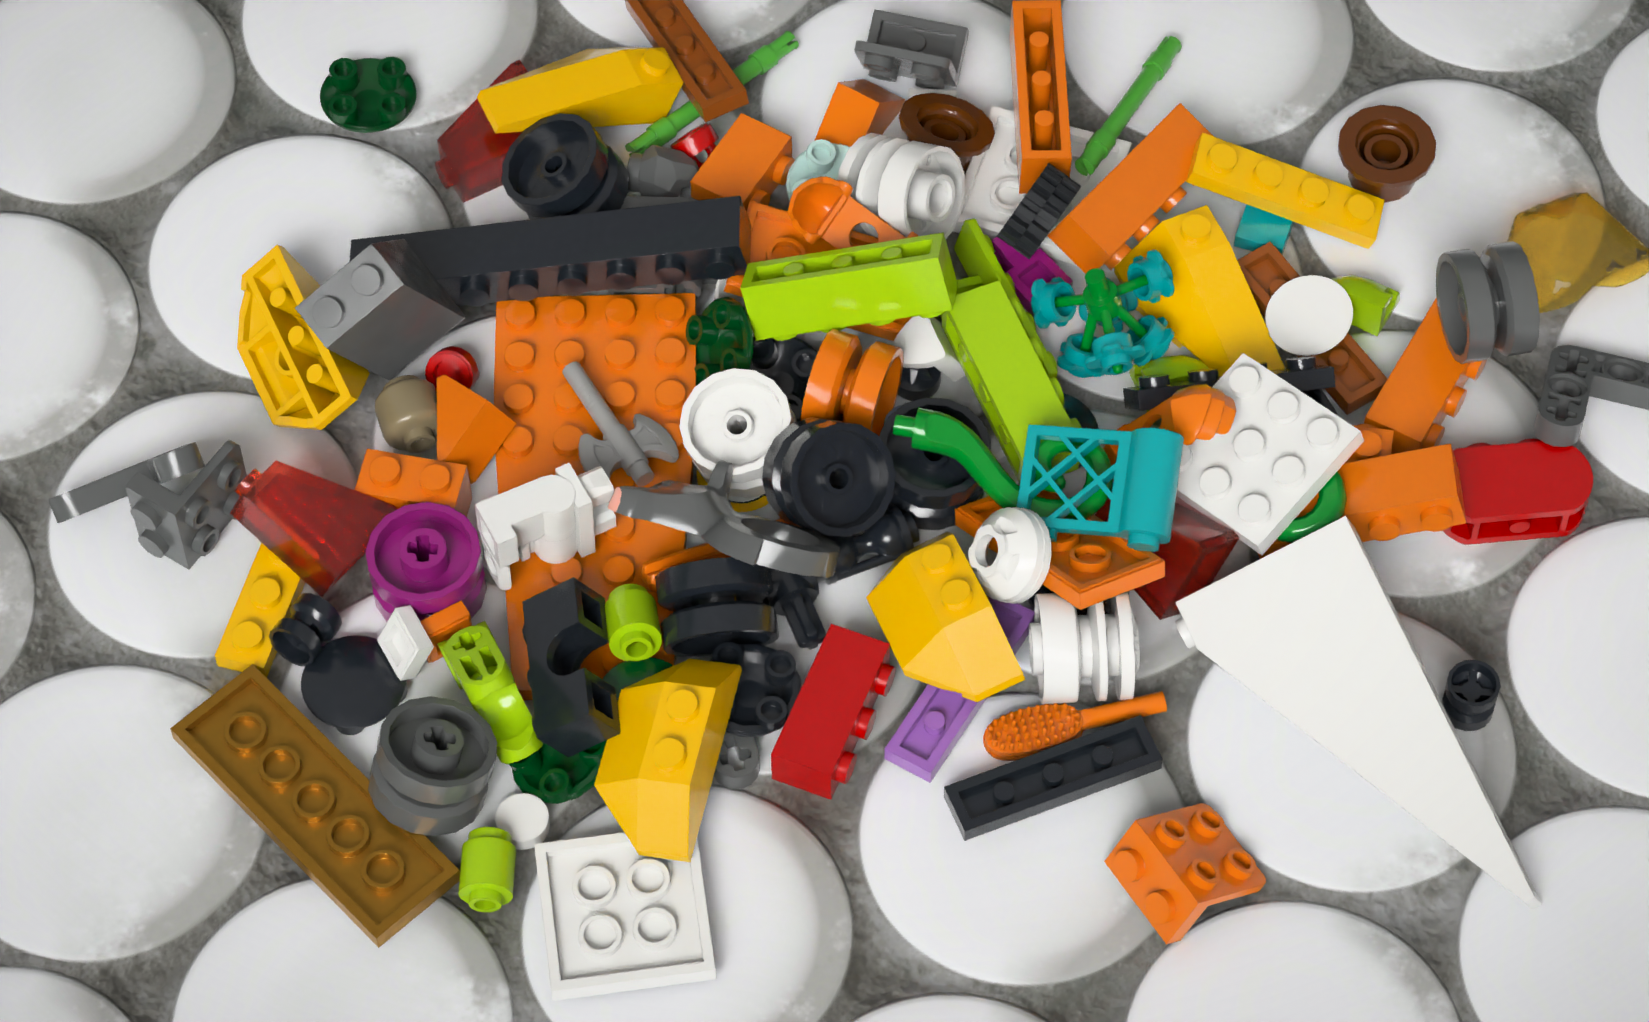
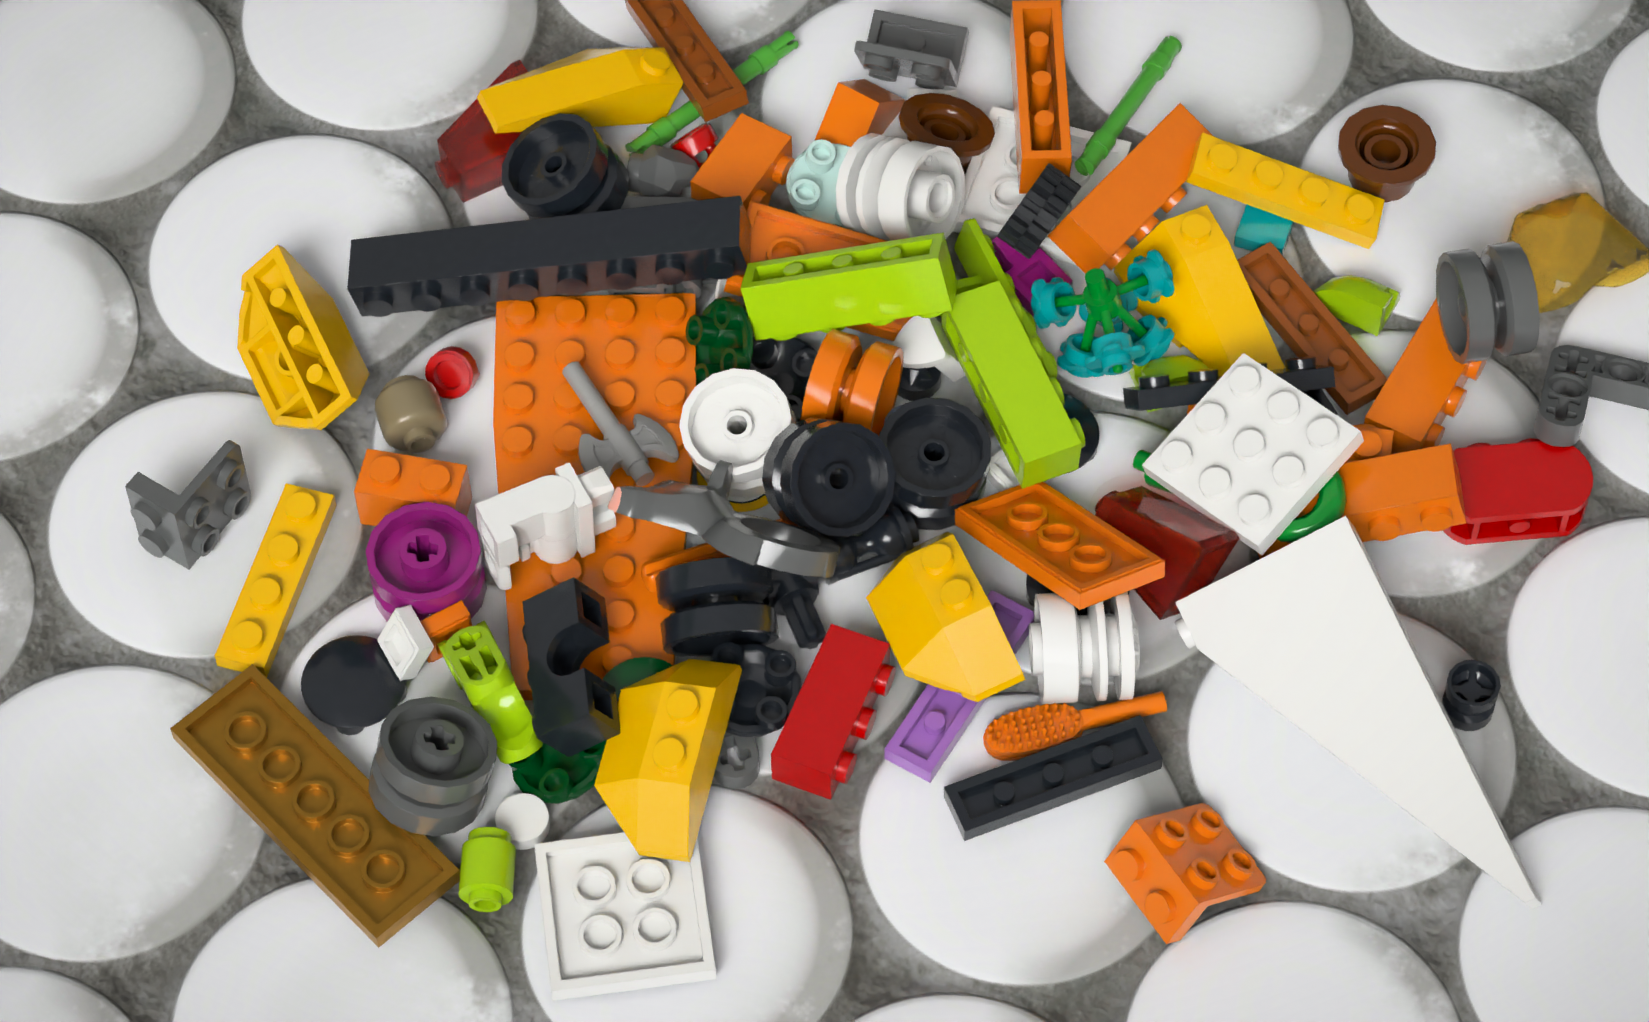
dark grey beam [48,442,205,523] -> none
clear red slope [230,460,397,597] -> none
black wheel [269,593,342,666] -> none
dark grey slope [295,239,466,380] -> none
dark green dish [320,57,417,133] -> none
orange slope [437,375,517,484] -> none
lime brick [605,584,662,661] -> none
orange piece [788,176,918,249] -> none
green plant [893,408,1114,520] -> none
white piece [968,507,1052,604] -> none
teal piece [1017,424,1184,552] -> none
orange piece [1103,384,1236,479] -> none
white sticker [1265,275,1353,356] -> none

